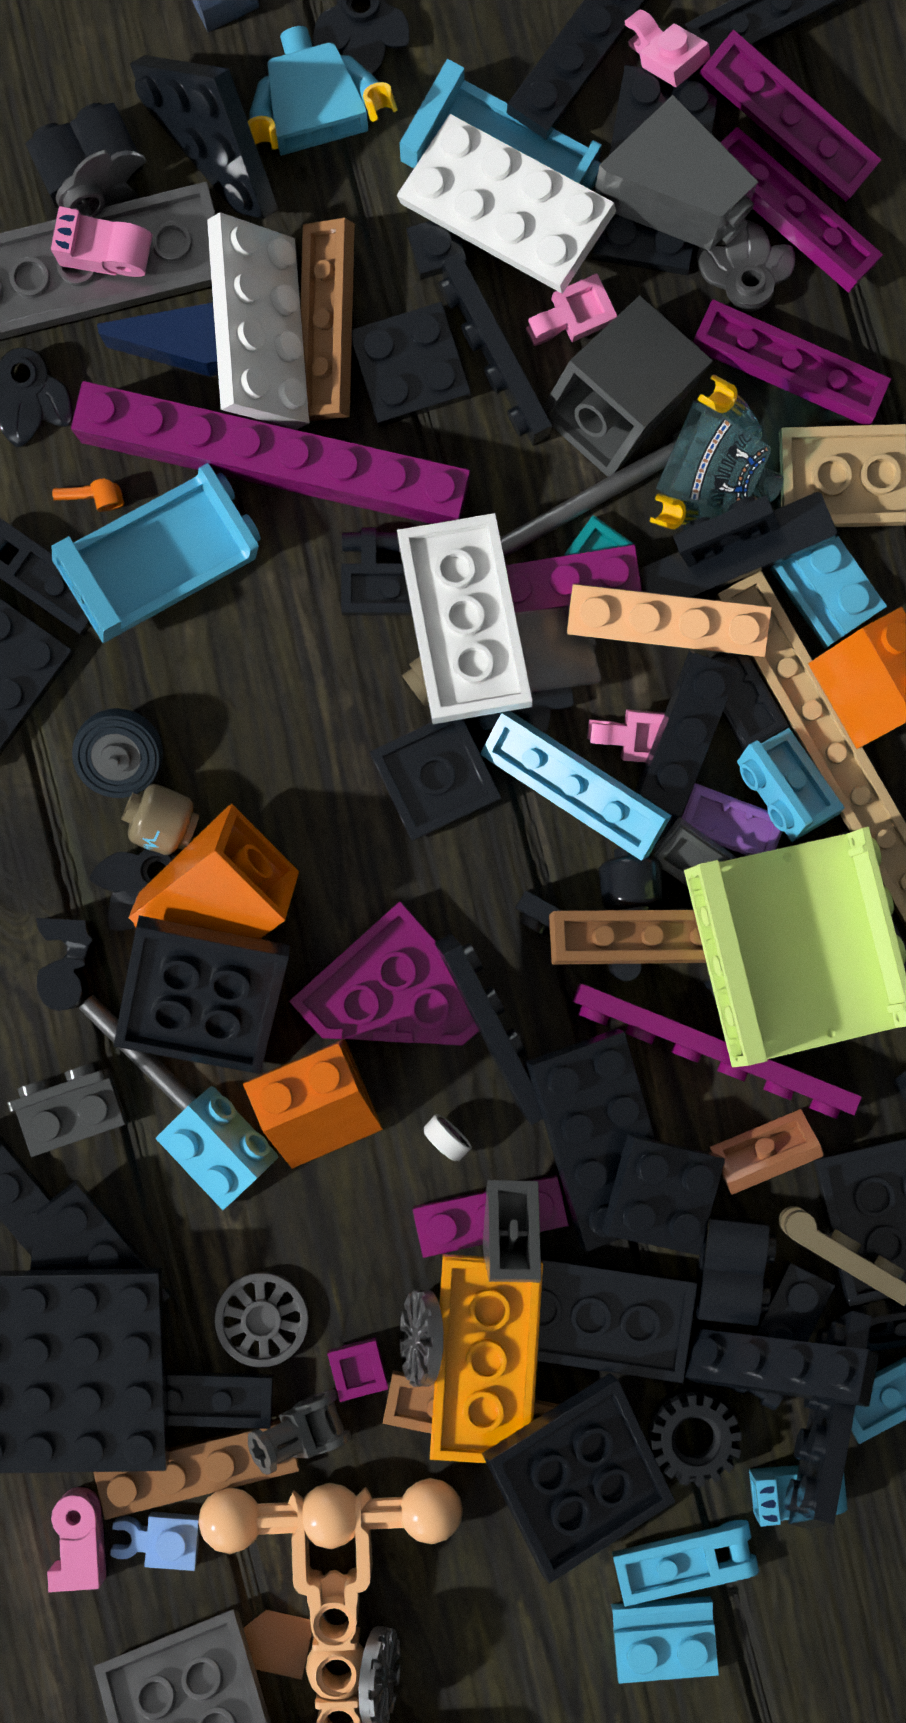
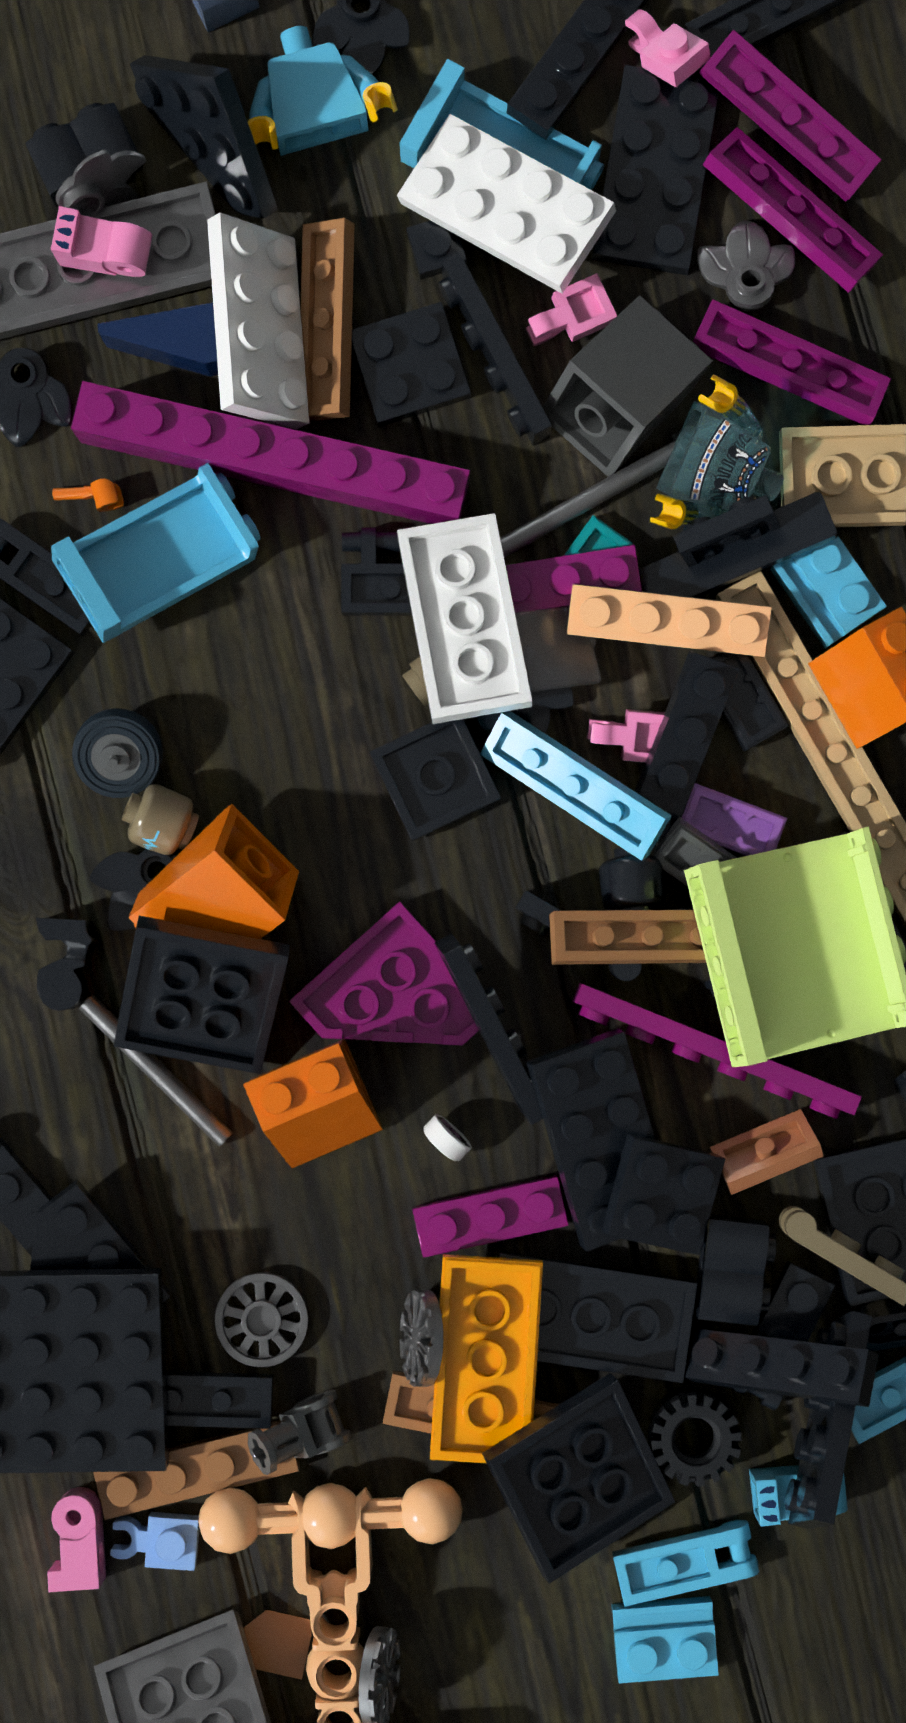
dark grey bracket [7,1063,128,1157] -> none
medium azure bracket [155,1086,278,1210] -> none
magenta plate [327,1337,389,1402] -> none
dark grey slope [482,1180,541,1283] -> none
dark grey slope [595,95,758,251] -> none
medium azure bracket [737,728,845,842] -> none

